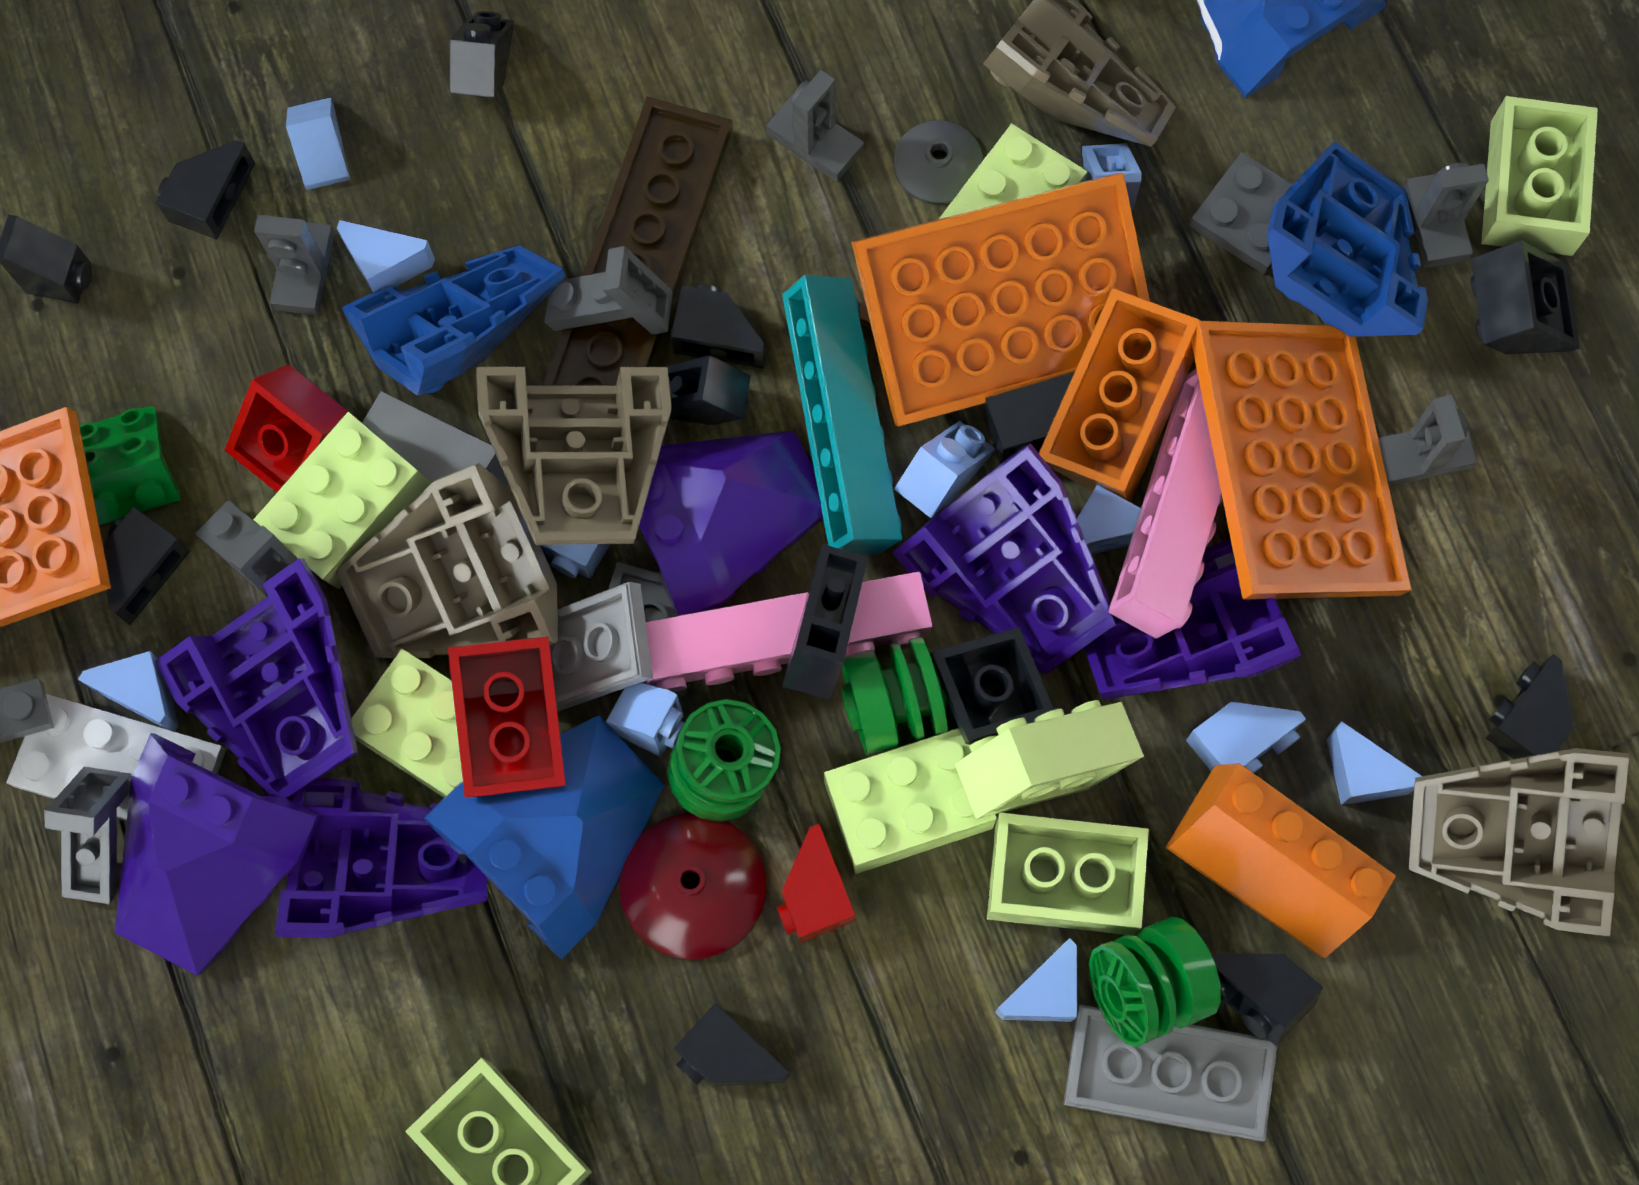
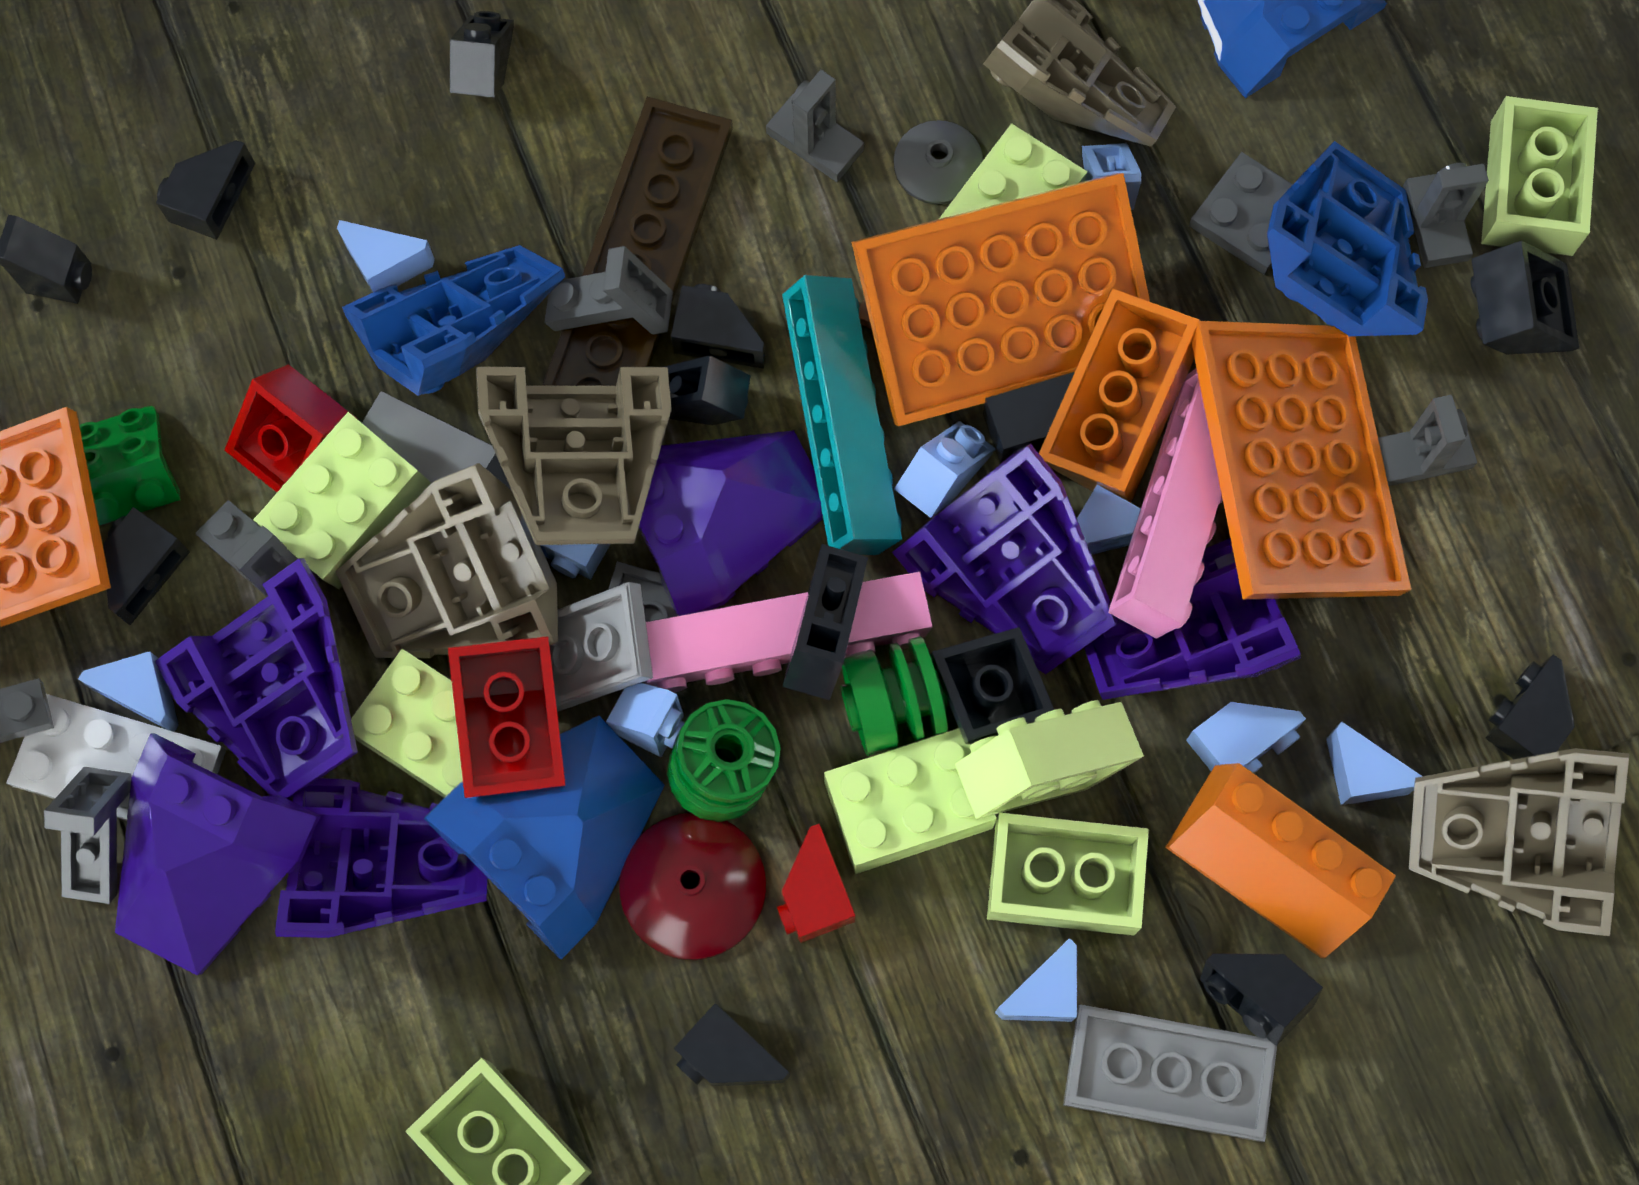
dark grey bracket [254,214,335,316] -> none
light blue slope [286,98,350,190] -> none
green wheel [1089,917,1221,1047] -> none

